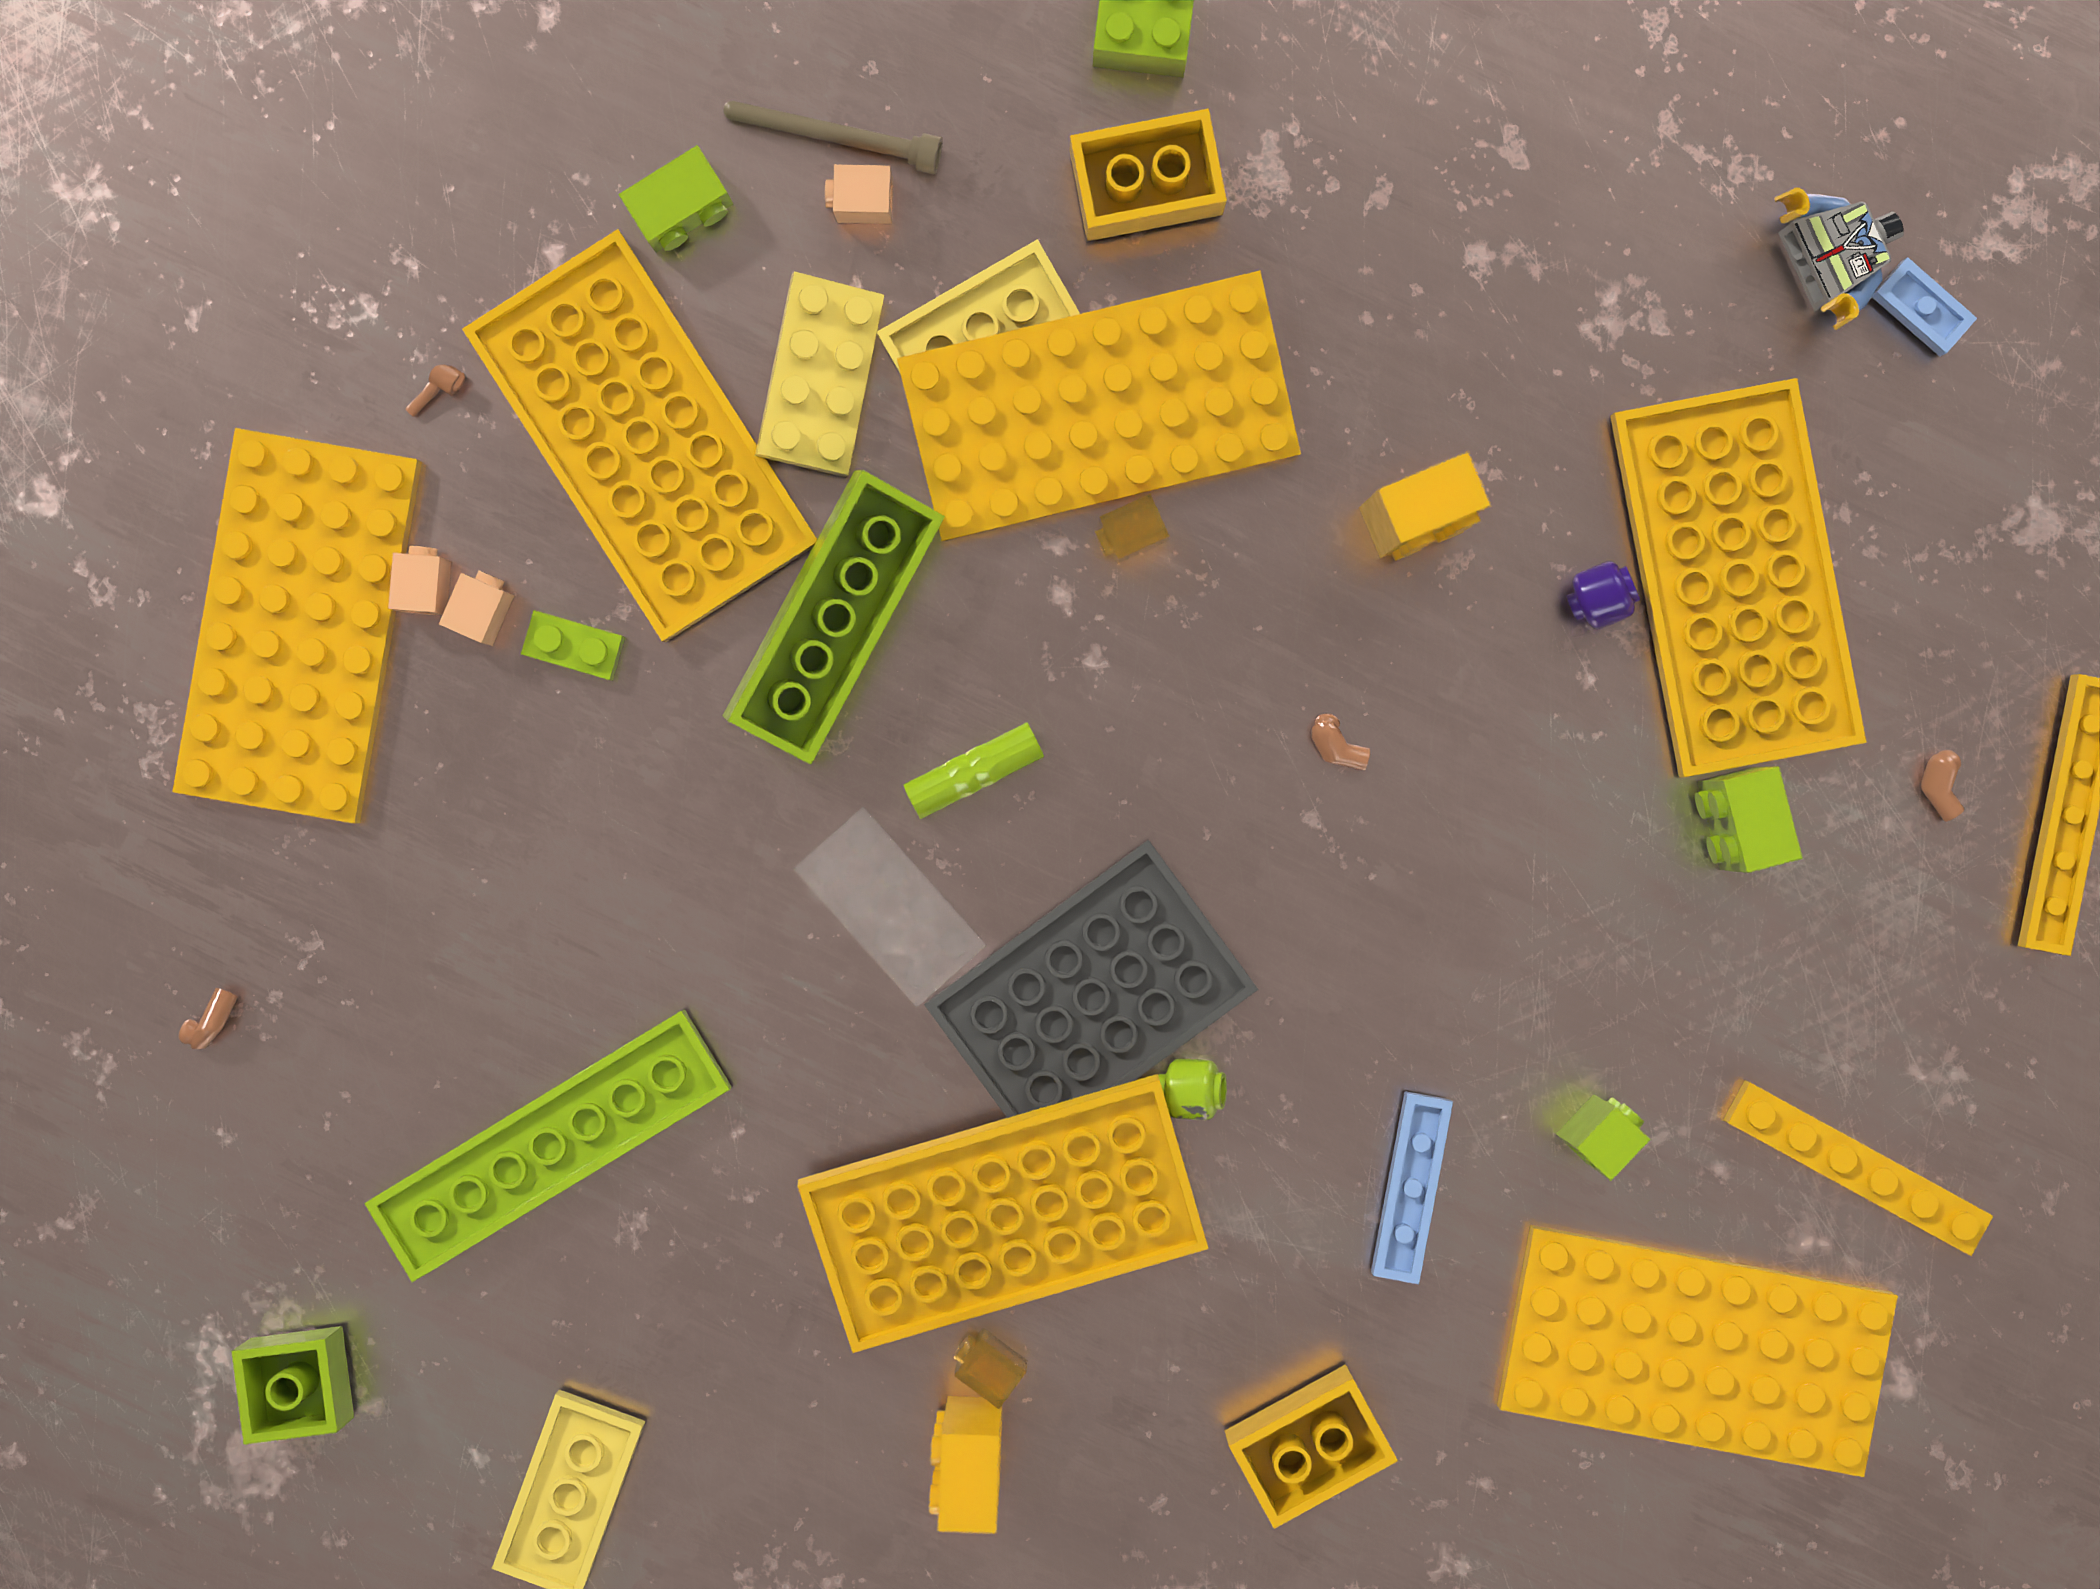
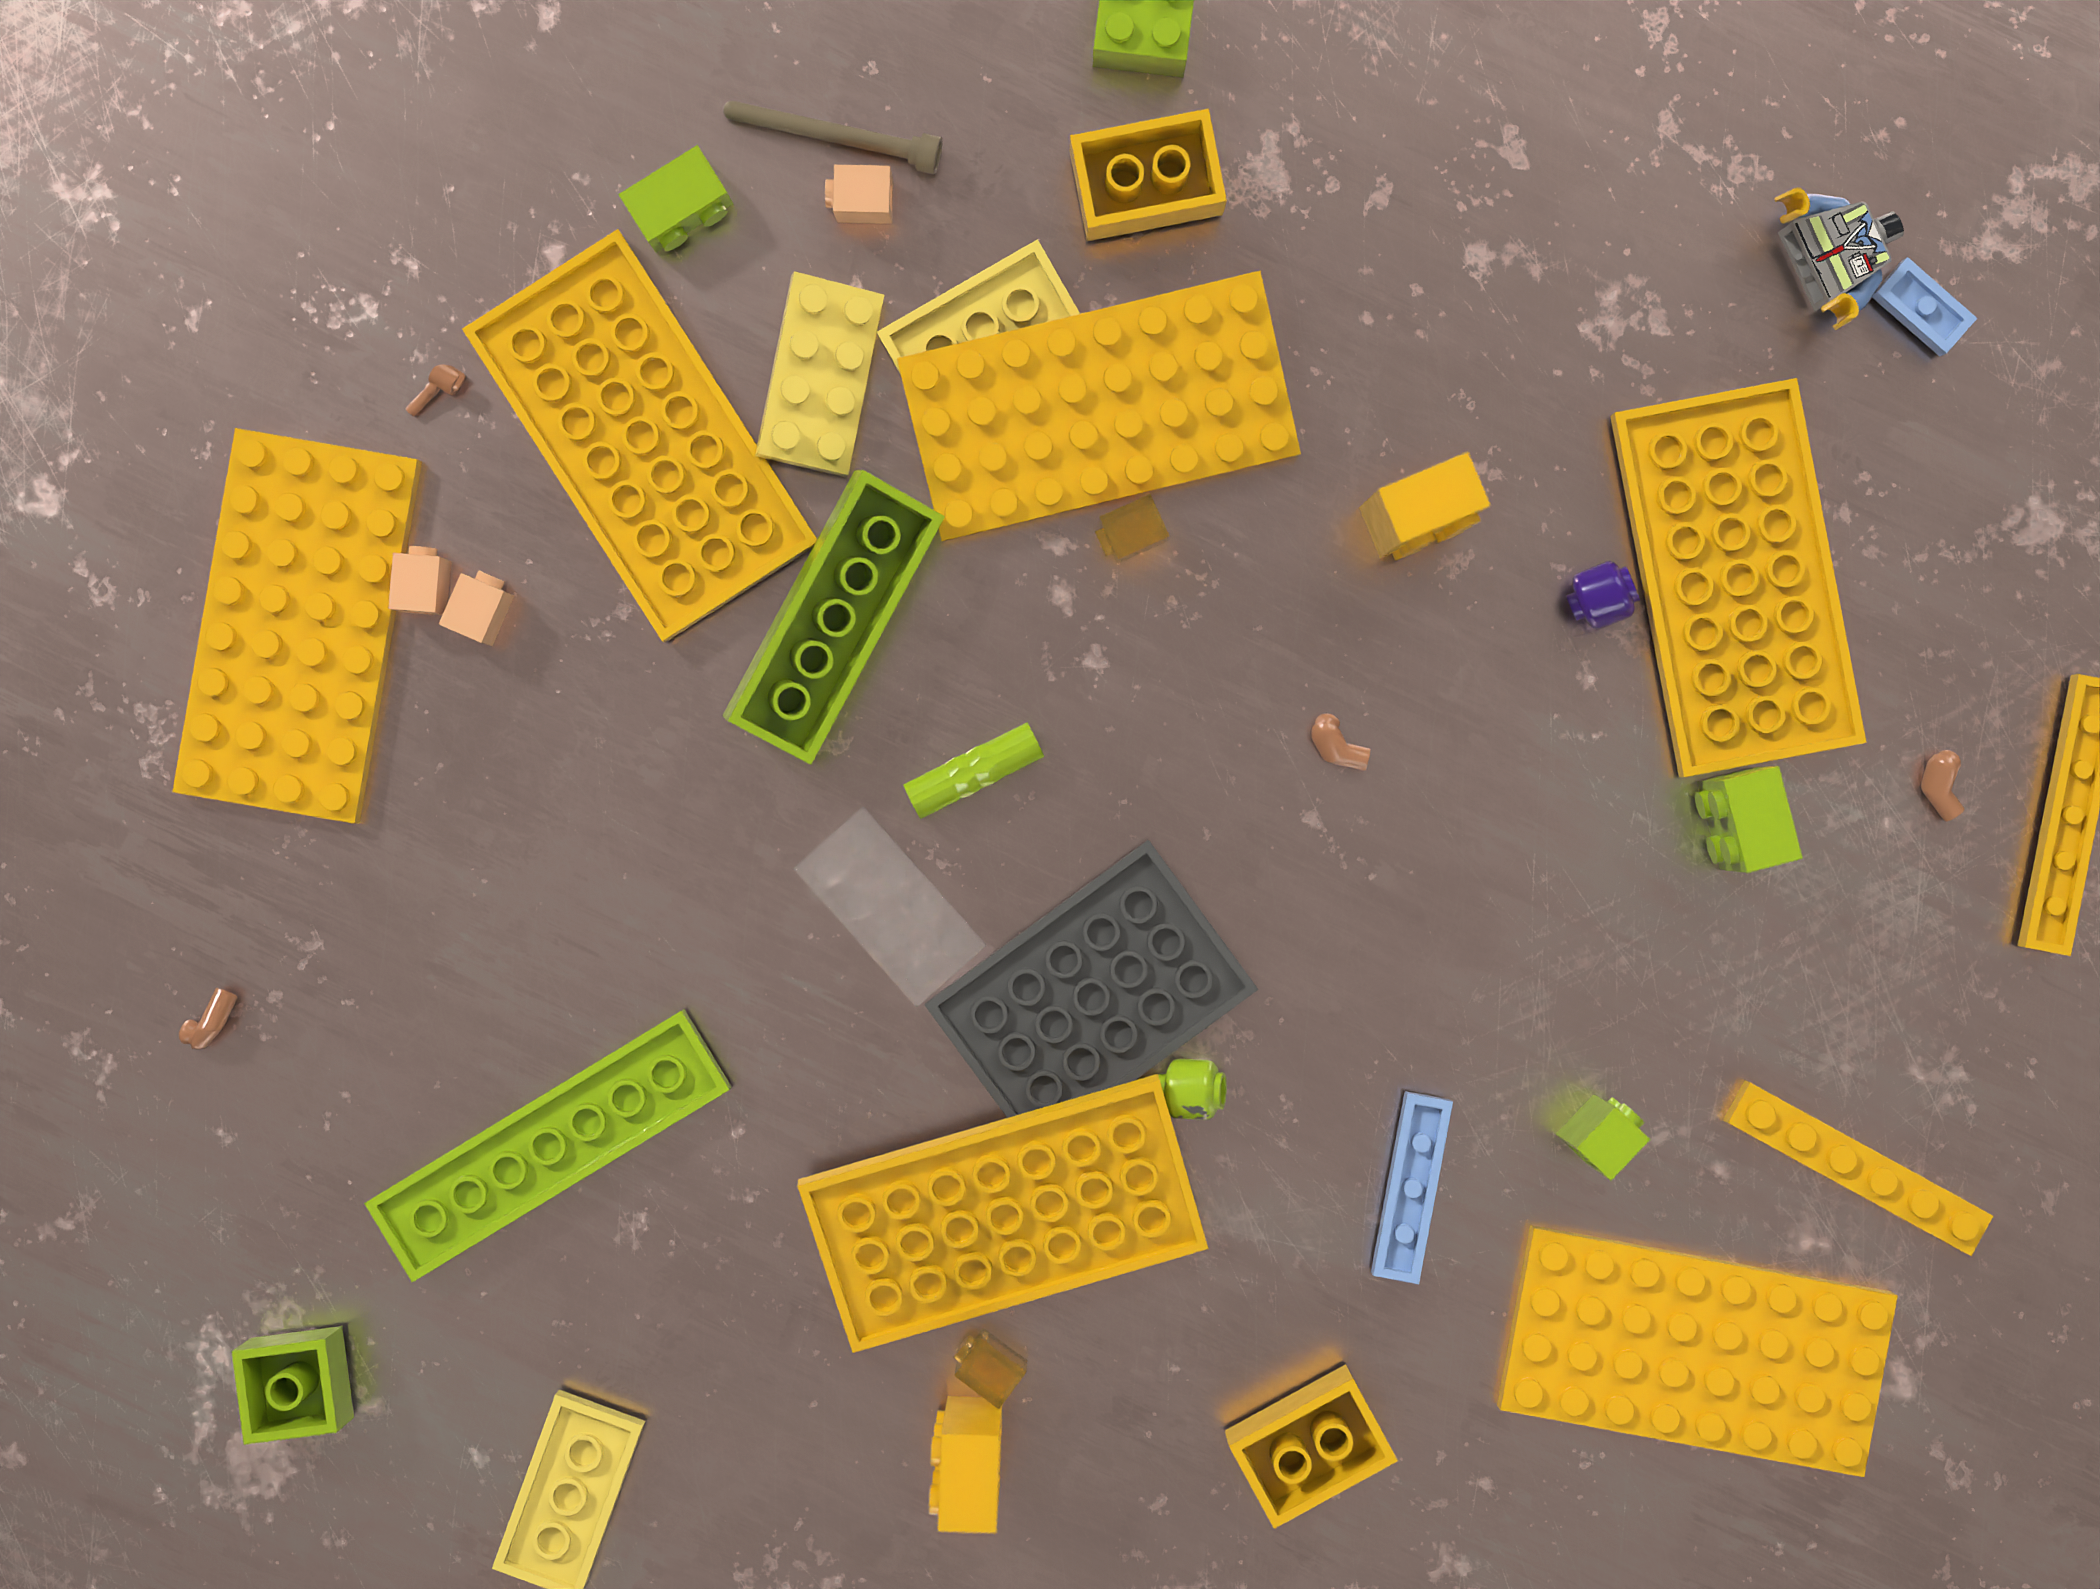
lime plate [521,610,625,681] -> none

